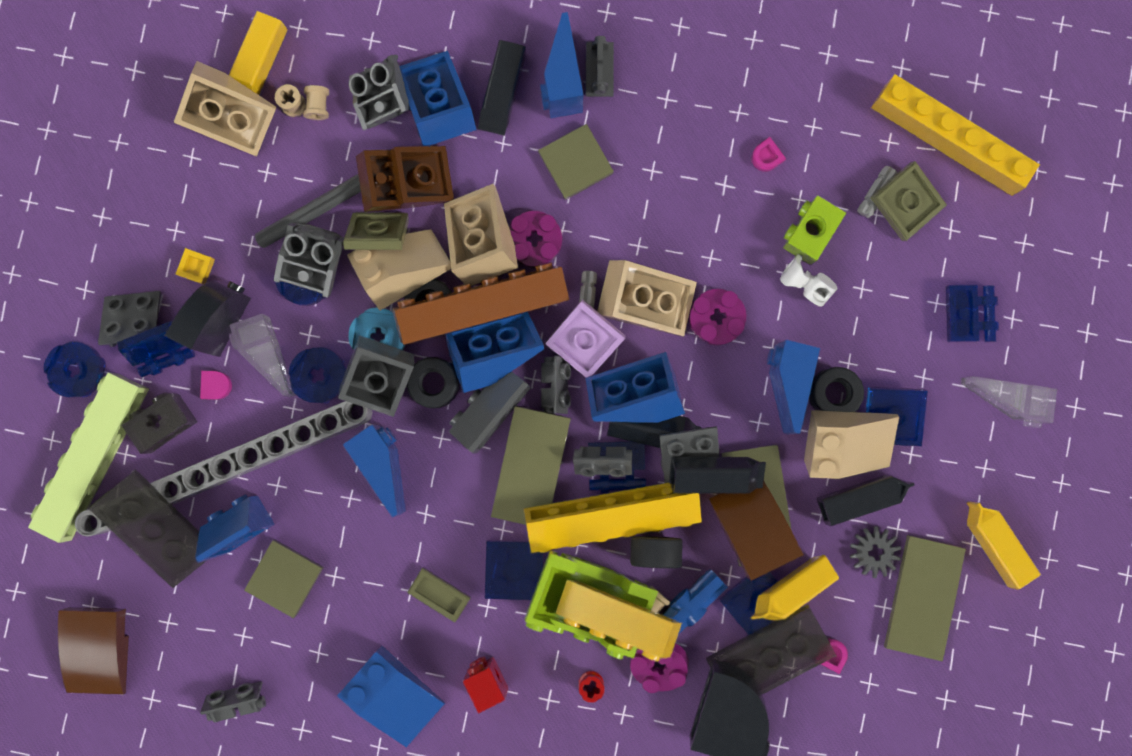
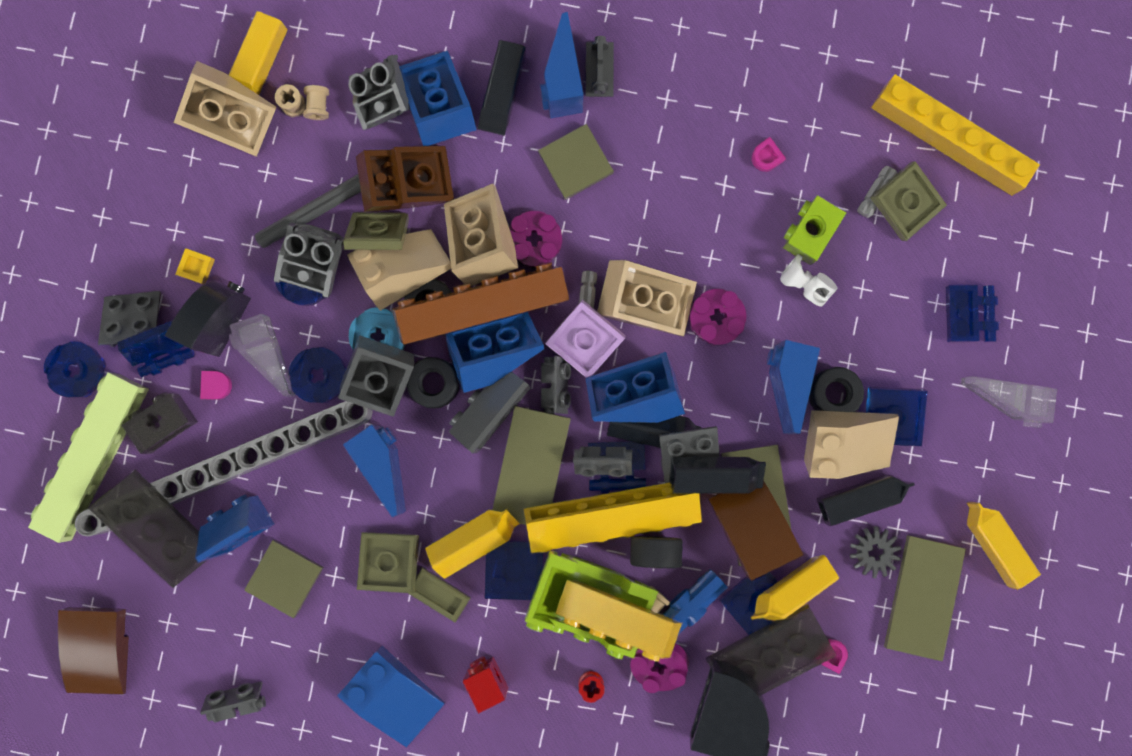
none -> olive tile [357,532,419,593]
none -> yellow piece [425,509,519,579]

